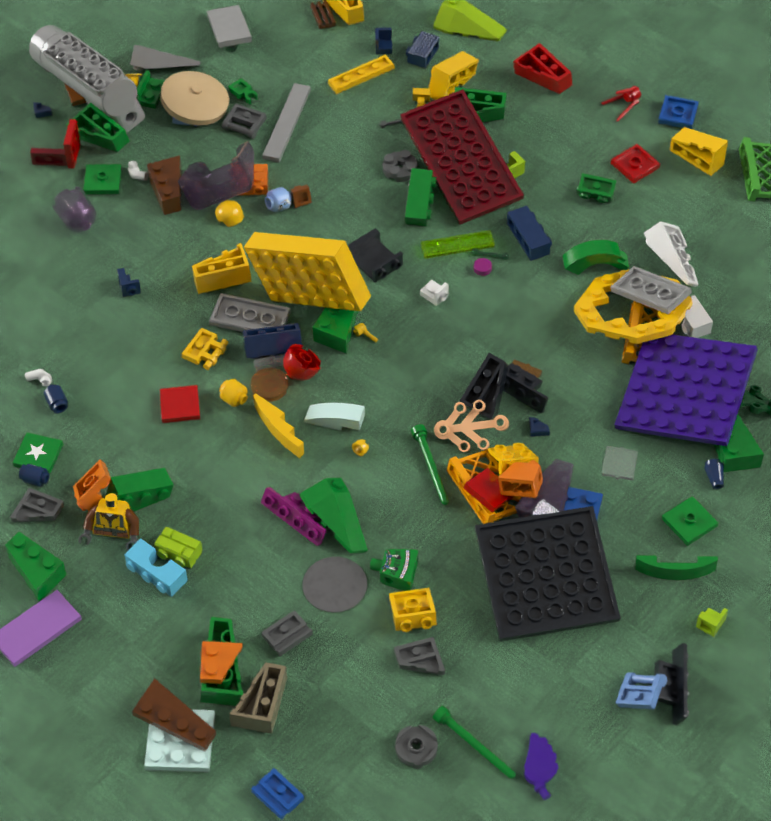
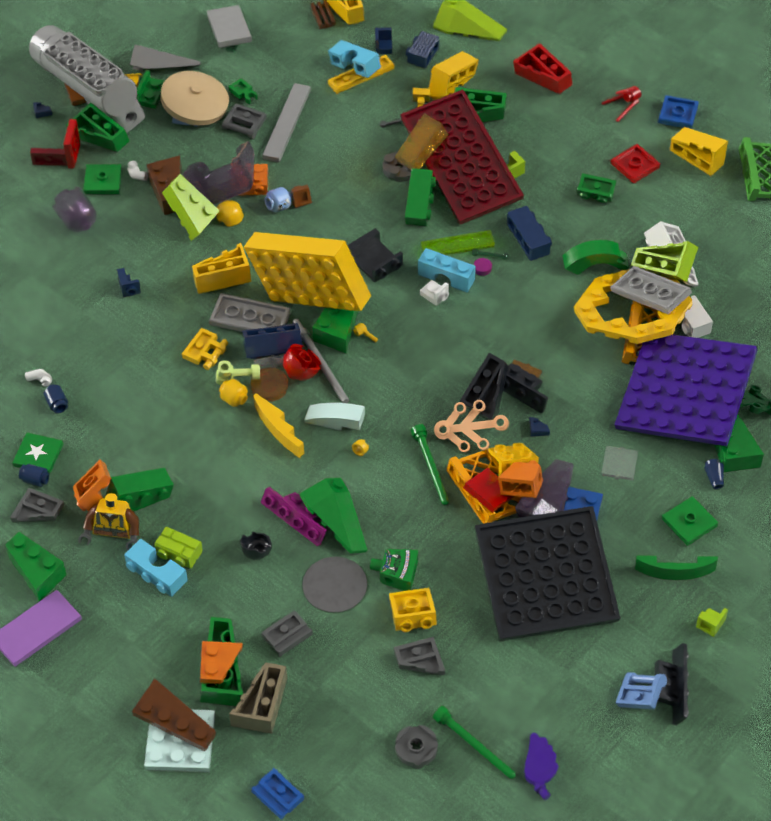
red tile [160,385,200,423] -> none
none -> lime wedge [162,174,219,241]
none -> yellowish green bar [216,361,260,385]
none -> black hair [240,531,272,560]
none -> light grey bar [292,319,349,403]
none -> medium azure arch [328,40,381,78]
none -> clear yellow wedge [395,113,448,170]
none -> medium azure arch [418,248,476,293]
none -> lime wedge [631,241,698,282]

